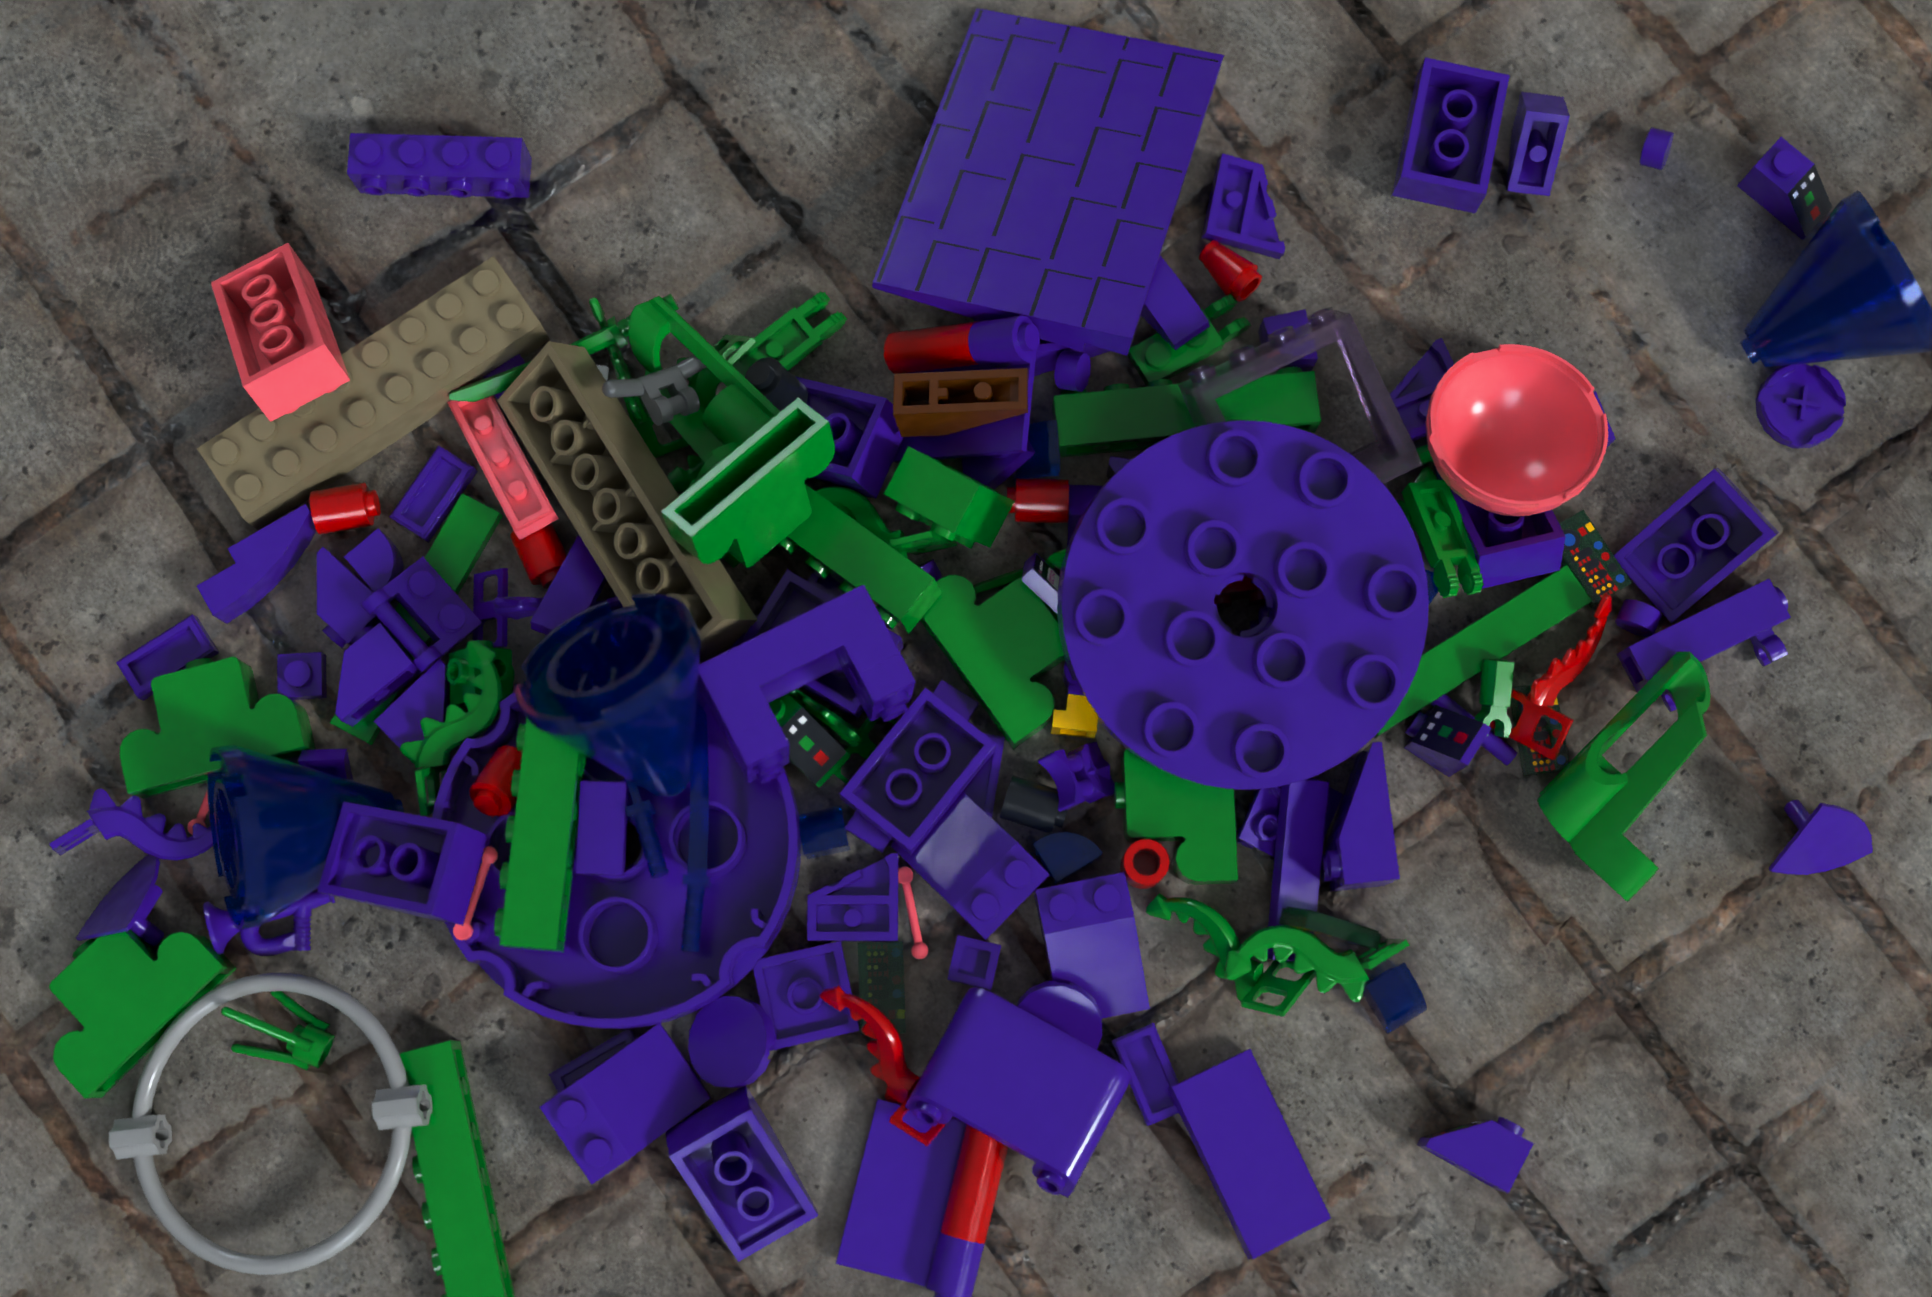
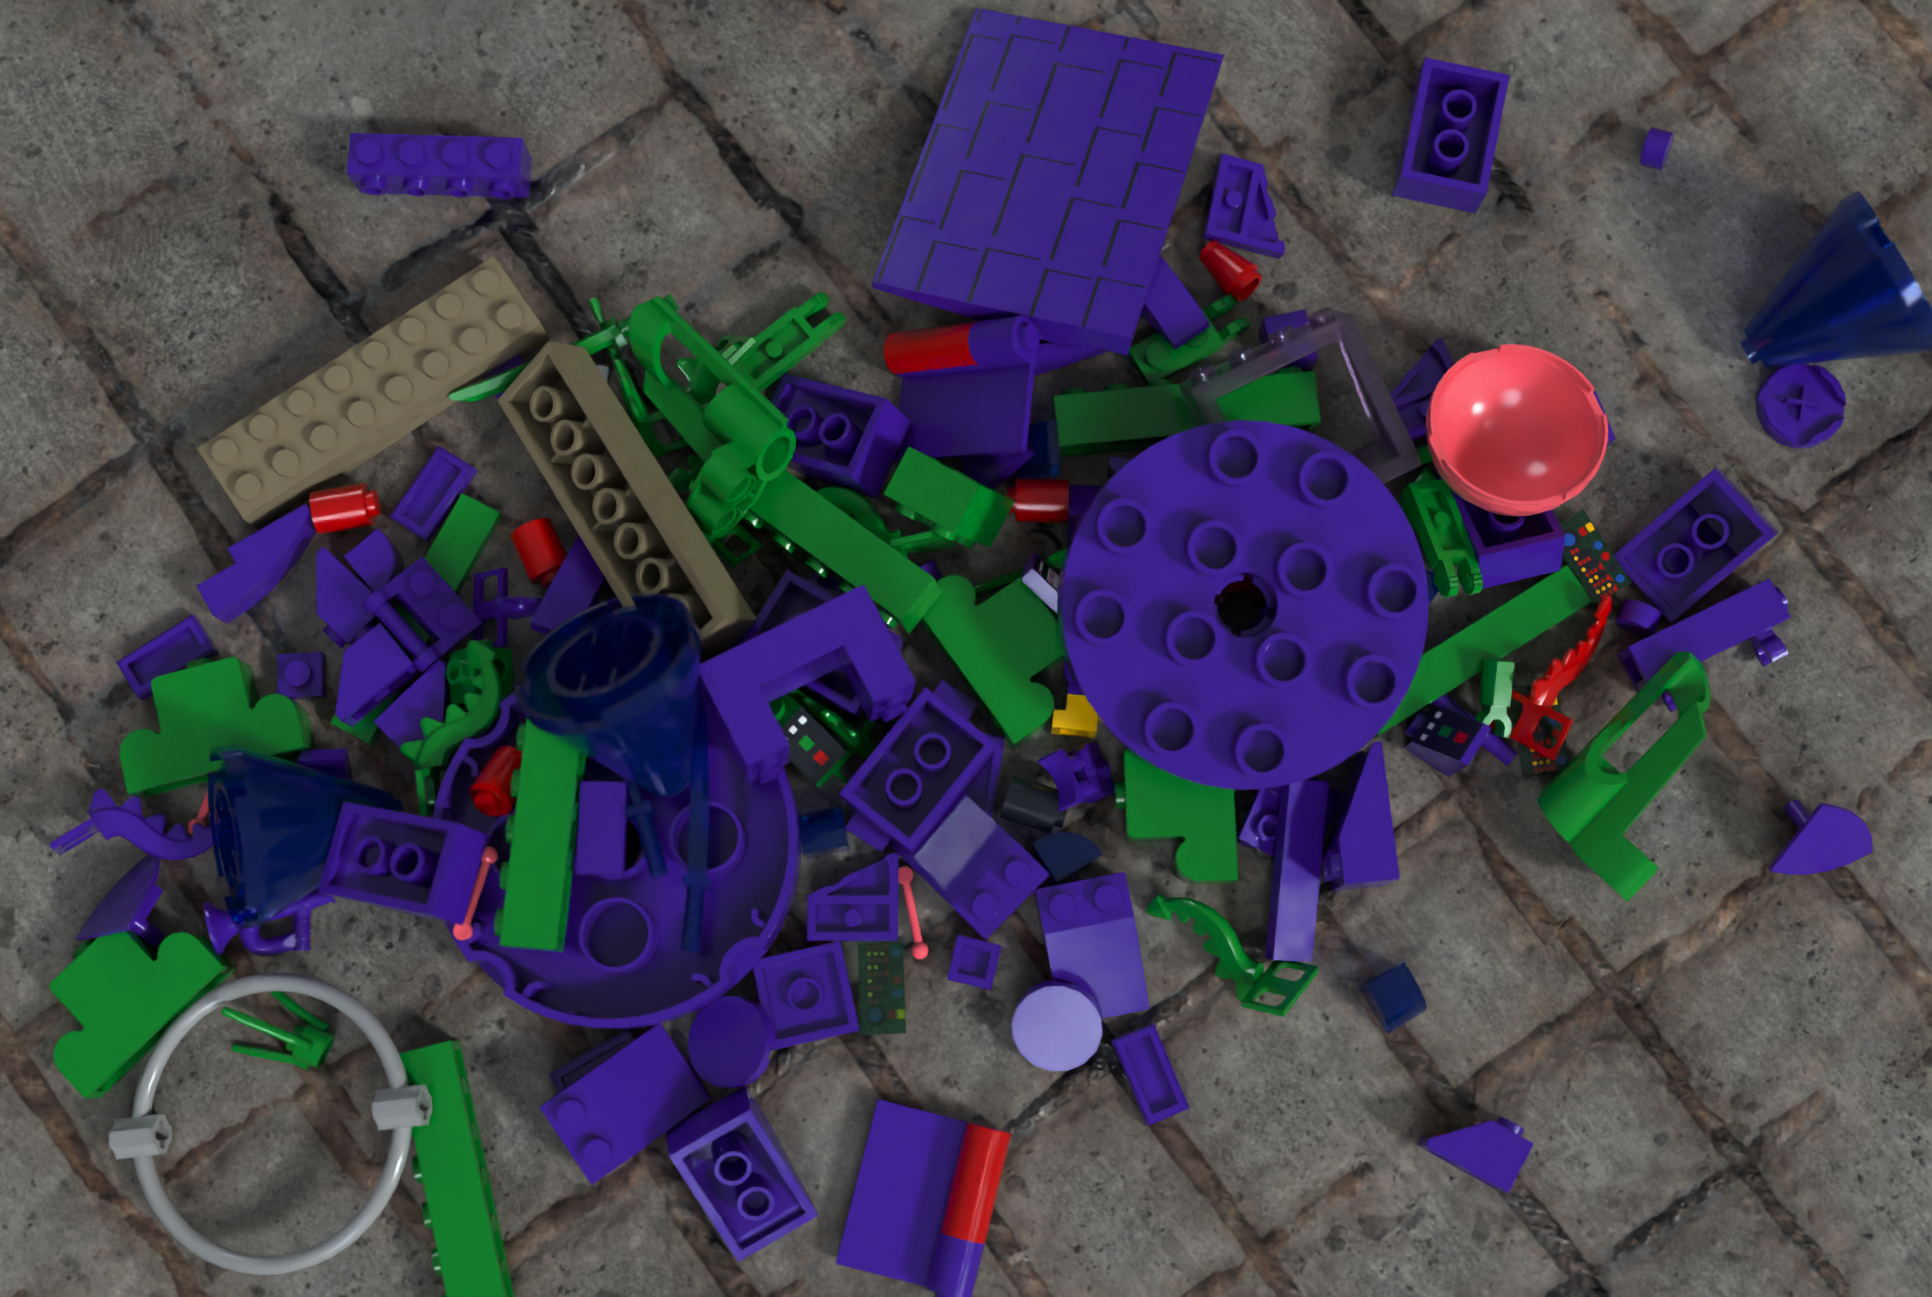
coral brick [211,243,350,422] -> none
coral tile [447,395,559,540] -> none
dark grey piece [602,347,714,425] -> none
green brick [661,398,835,568] -> none
black brick [745,357,808,412] -> none
red piece [820,986,953,1147] -> none
reddish brown slope [893,368,1029,437] -> none
dark purple windscreen [905,987,1131,1198] -> none
dark purple piece [1054,350,1091,392] -> none
red brick [1120,839,1169,889] -> none
dark purple tile [1167,1049,1331,1260] -> none
green piece [1225,925,1410,1002] -> none
clear green tile [1279,907,1382,950] -> none
dark purple slope [1506,92,1570,196] -> none
dark purple slope [1737,137,1833,240] -> none

